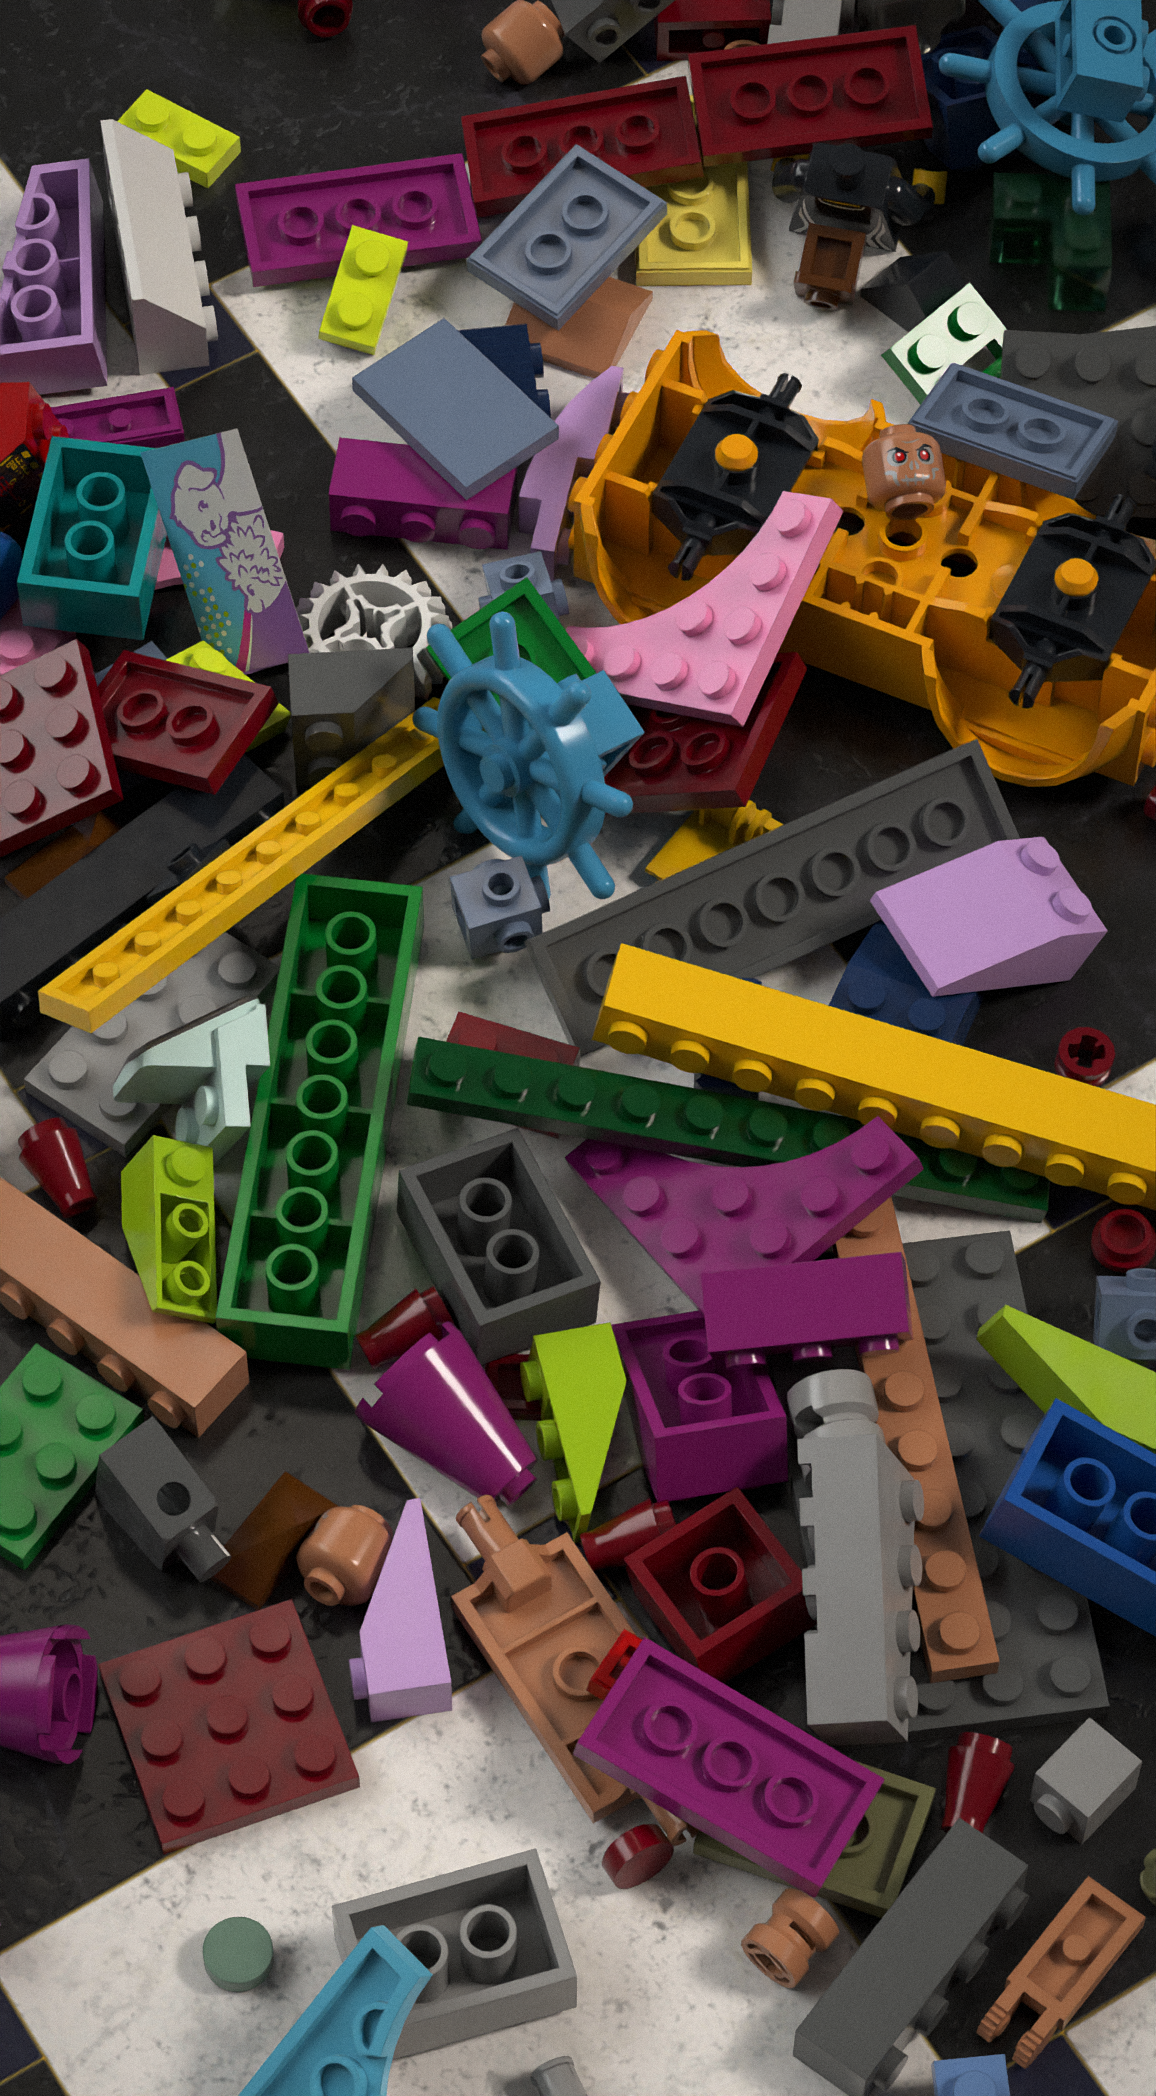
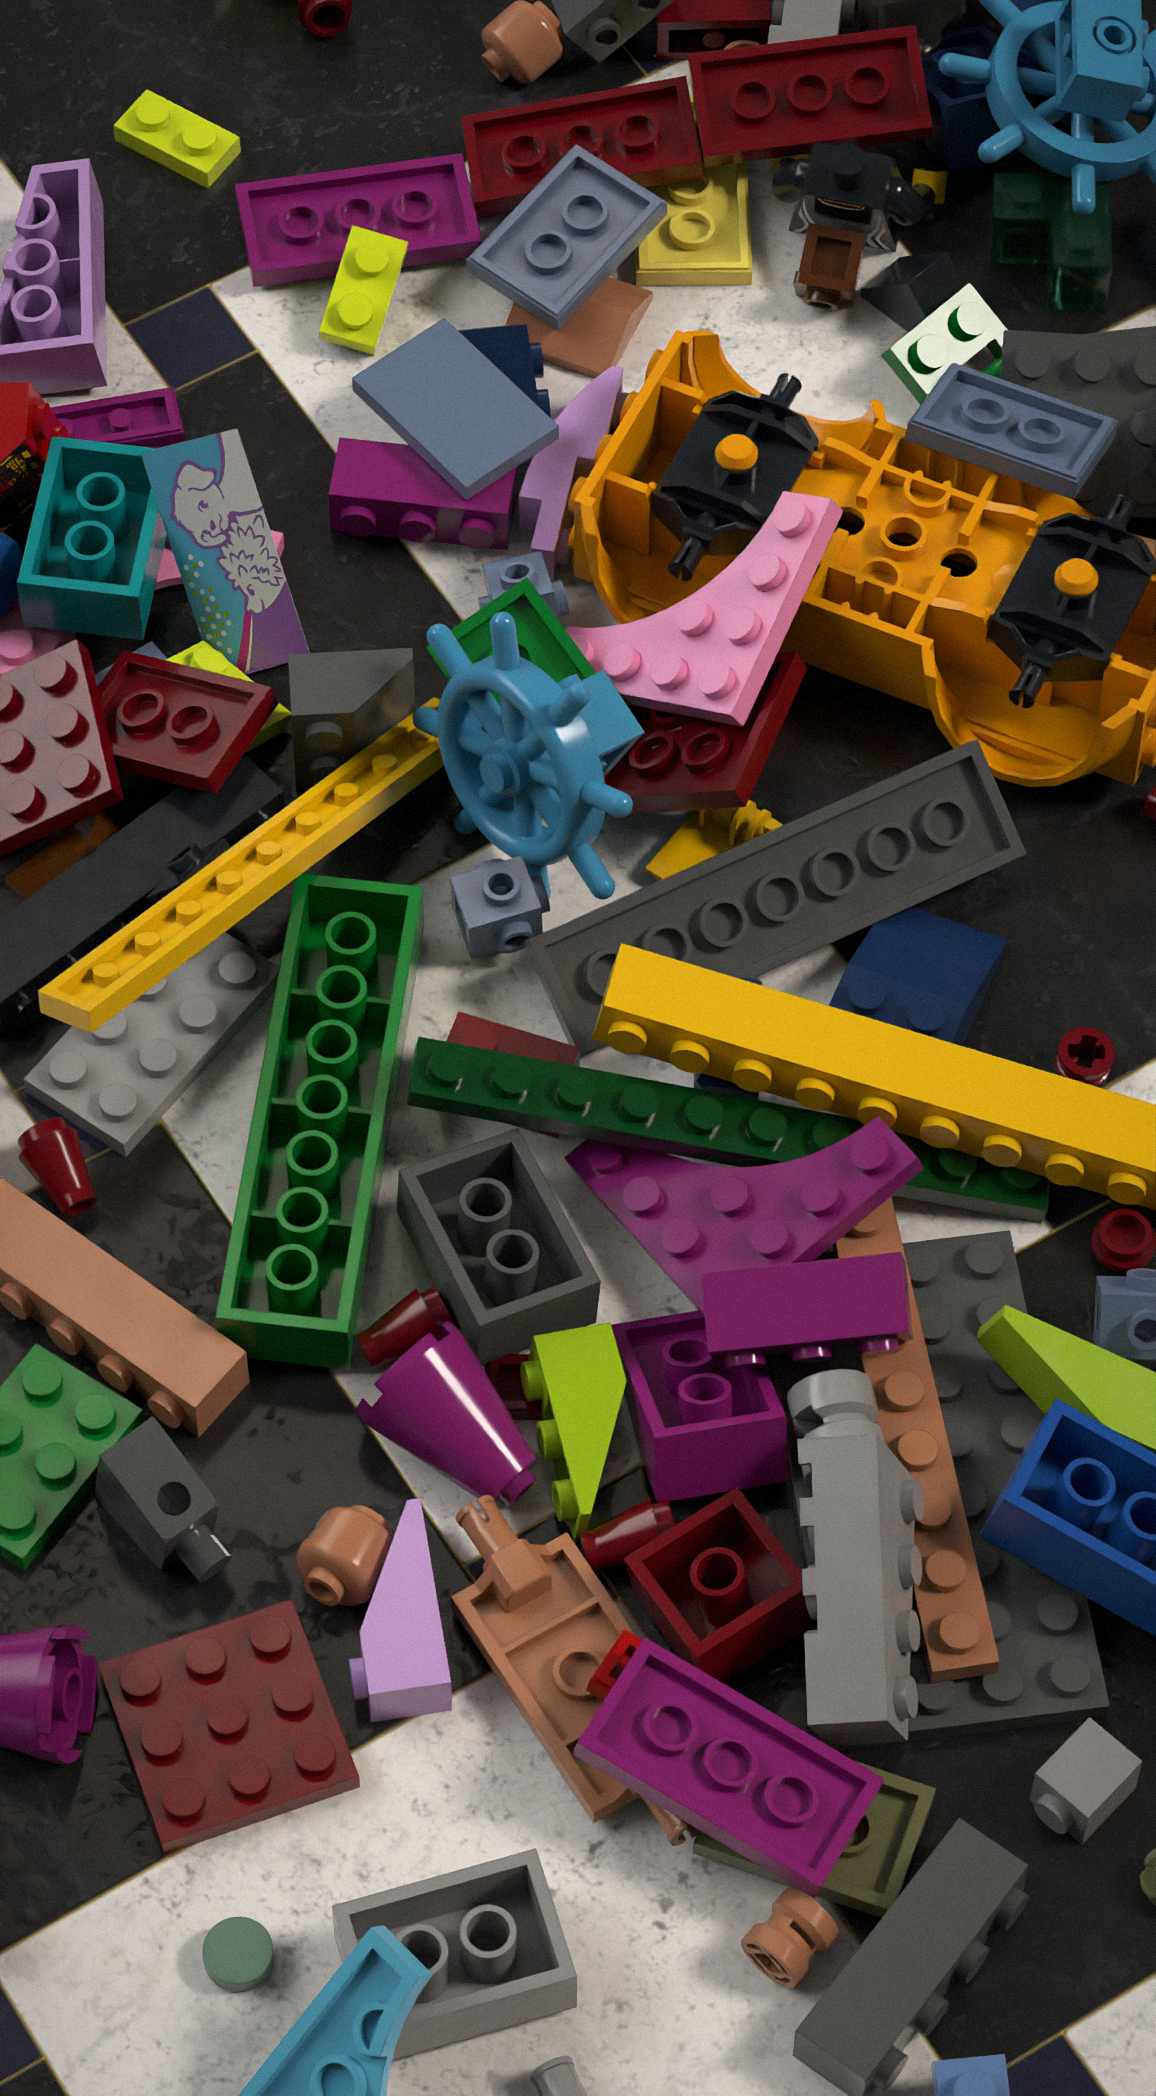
white slope [100,119,218,375] -> none
light aqua piece [113,995,270,1166] -> none
lime slope [121,1135,217,1324] -> none
reddish brown slope [209,1471,339,1611] -> none
white gear [296,564,452,700] -> none
dark red tile [602,1824,674,1889] -> none
nougat head [862,424,946,521] -> none
lavender slope [870,837,1107,997] -> none
dark red cone [941,1732,1015,1833] -> none
nougat hinge [976,1876,1146,2069] -> none

